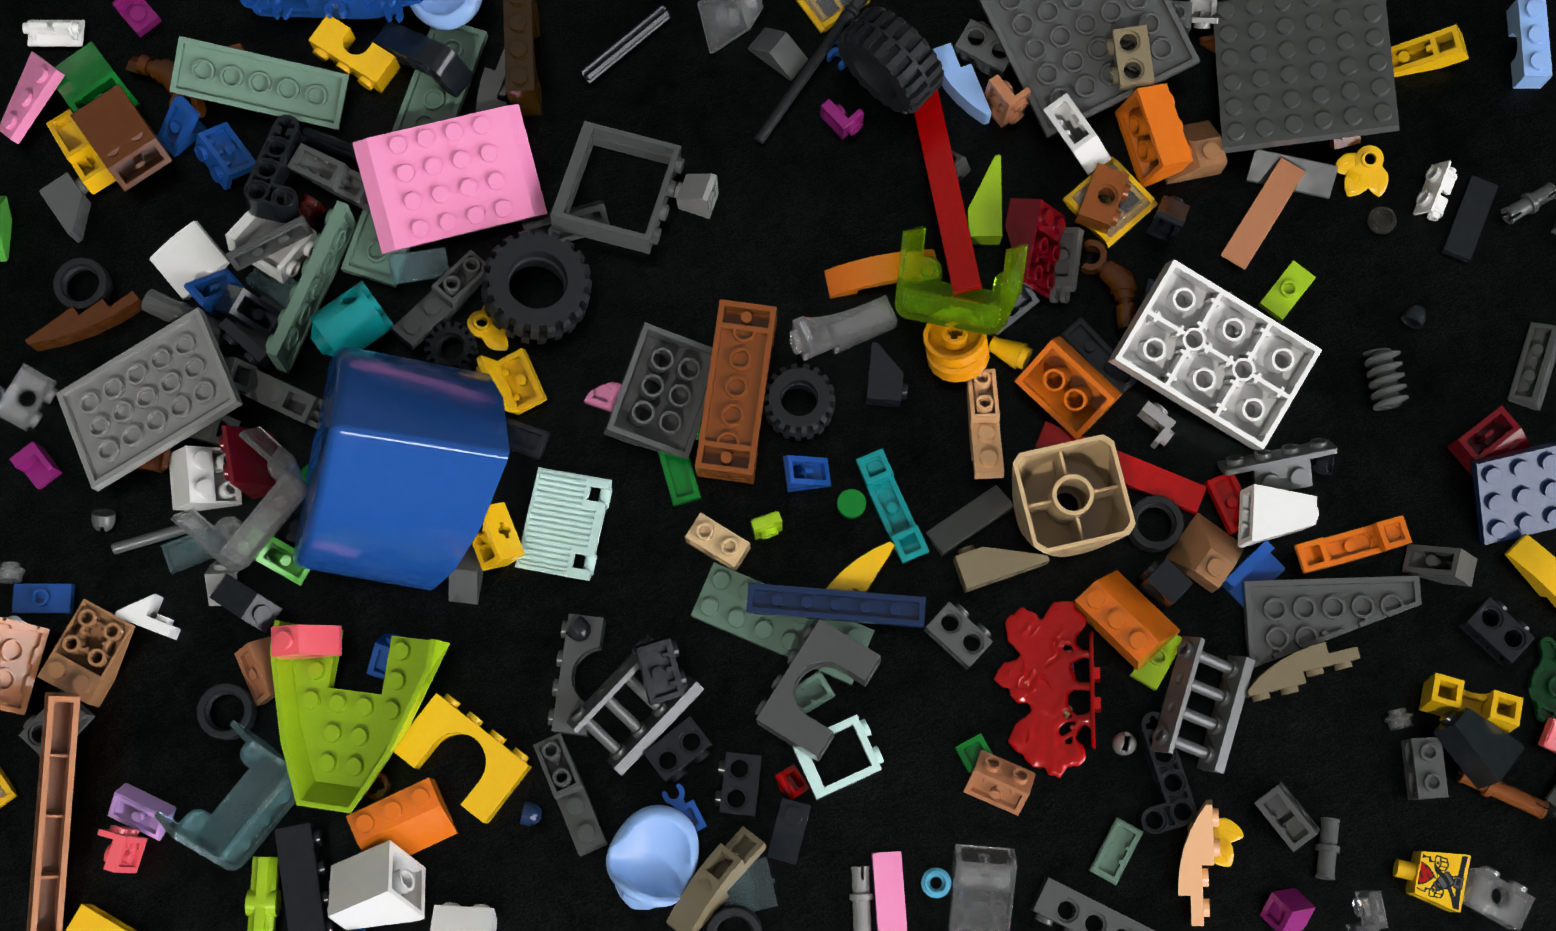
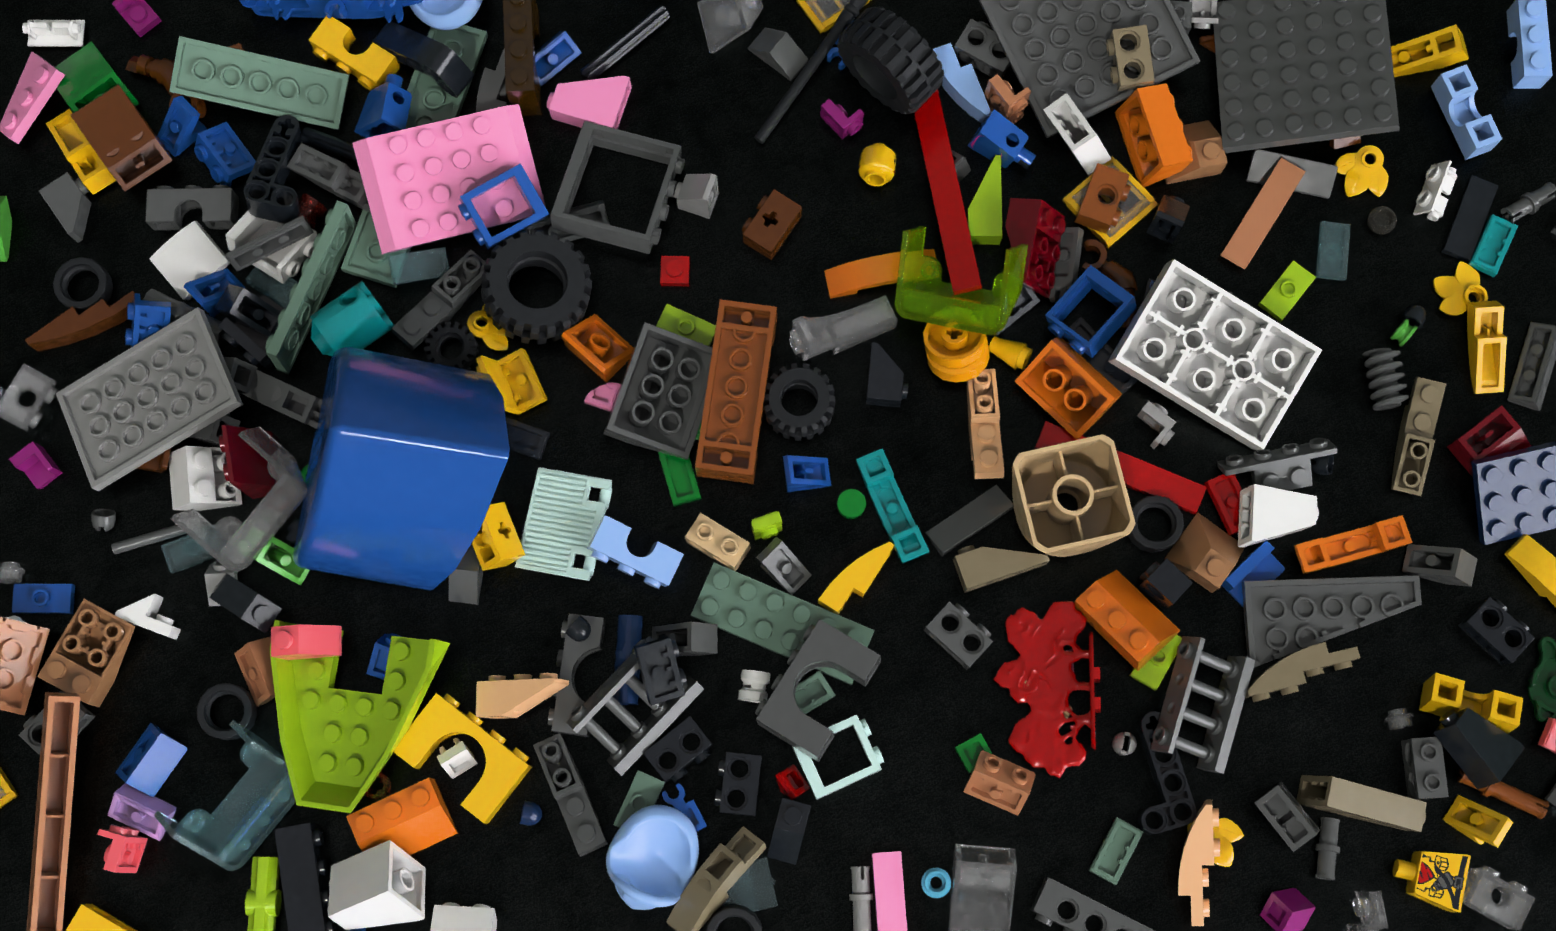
dark blue plate [746,583,926,628] -> none
none -> panel [116,723,187,797]
none -> blue bracket [125,293,171,347]
none -> dark grey arch [146,185,239,230]
none -> blue torso [354,74,412,138]
none -> white tile [437,738,478,779]
none -> blue window [458,163,549,249]
none -> light nougat slope [476,673,569,719]
none -> blue slope [535,31,582,86]
none -> bright pink slope [547,76,632,129]
none -> orange slope [561,314,633,383]
none -> light blue arch [587,515,684,589]
none -> sand green plate [613,770,665,828]
none -> dark blue axle [614,615,643,705]
none -> dark grey slope [652,621,718,656]
none -> lime plate [656,304,716,346]
none -> red plate [660,256,690,287]
none -> white wheel [738,670,770,703]
none -> reddish brown brick [742,189,802,260]
none -> dark grey slope [756,537,812,595]
none -> yellow head [858,143,896,186]
none -> blue torso [967,109,1036,169]
none -> blue window [1045,265,1137,358]
none -> dark tan slope [1297,775,1427,832]
none -> clear light blue plate [1316,221,1351,281]
none -> bright green bush [1390,318,1418,347]
none -> dark tan slope [1391,377,1446,496]
none -> light blue arch [1431,64,1502,160]
none -> yellow plate [1433,261,1488,316]
none -> yellow slope [1443,795,1513,848]
none -> yellow slope [1467,301,1507,394]
none -> teal plate [1468,214,1518,277]

